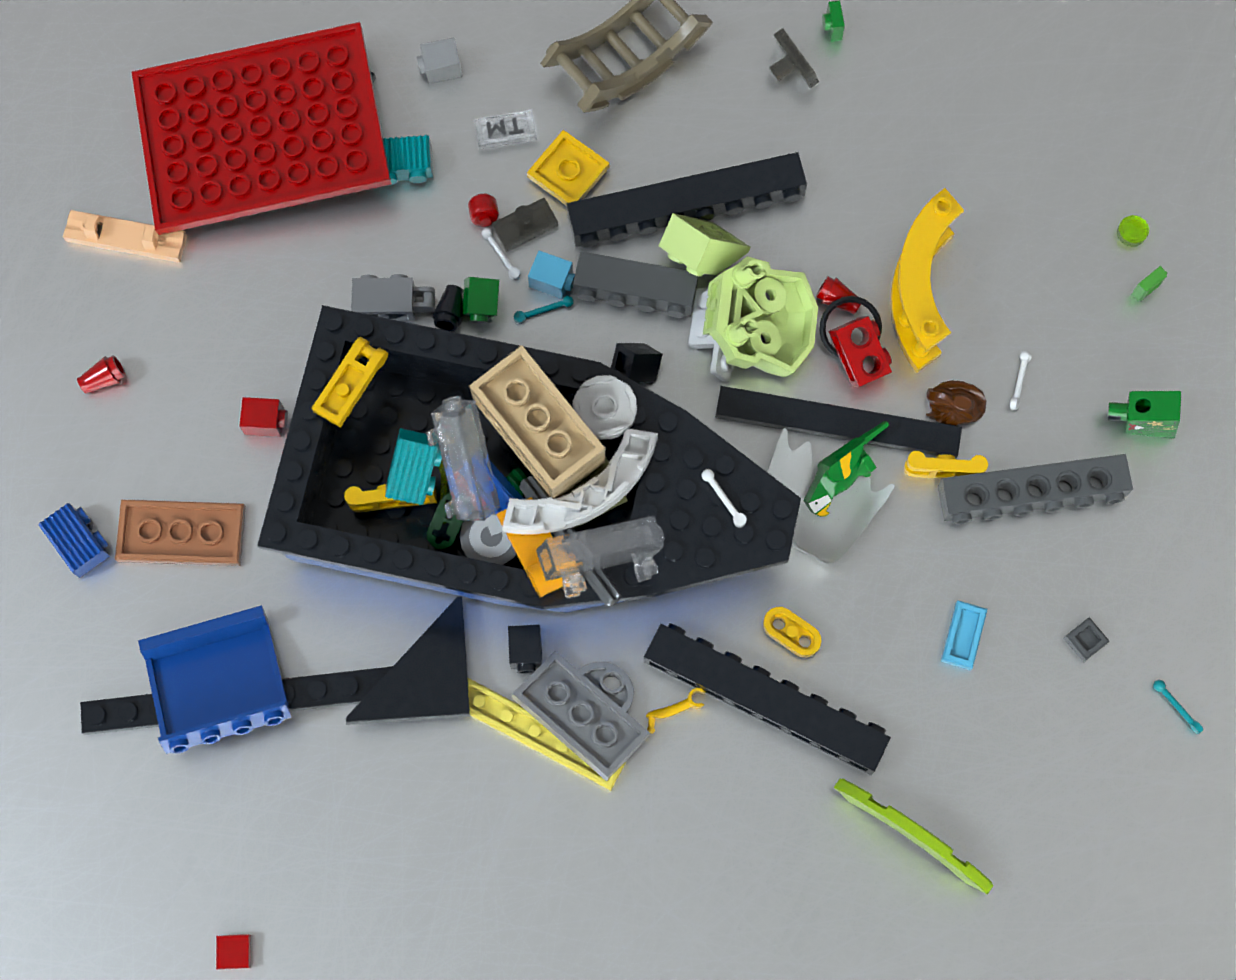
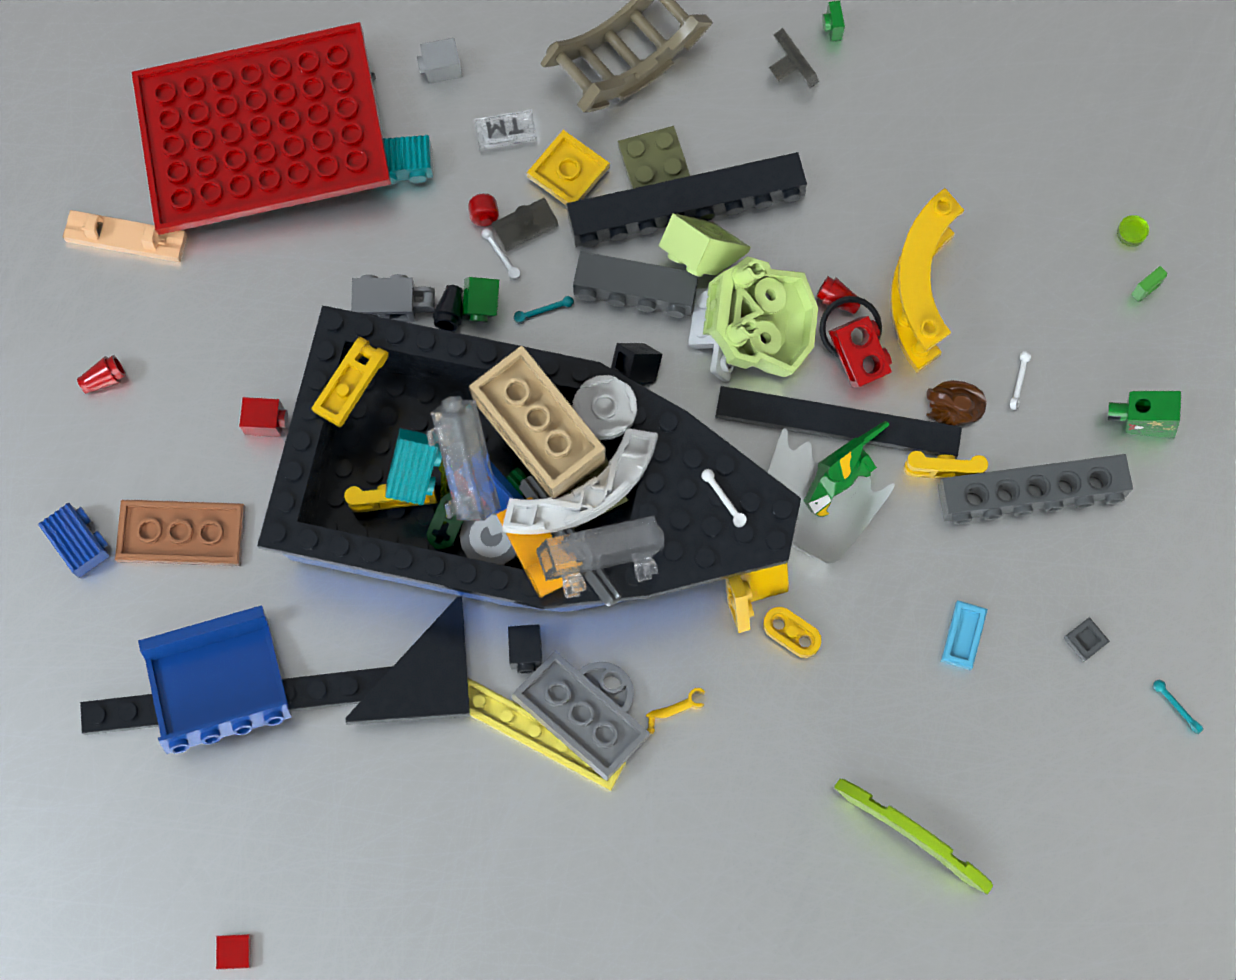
medium azure brick [528,251,575,299] -> none
black brick [644,623,891,775] -> none
none -> olive plate [618,126,690,189]
none -> yellow bracket [725,563,789,633]

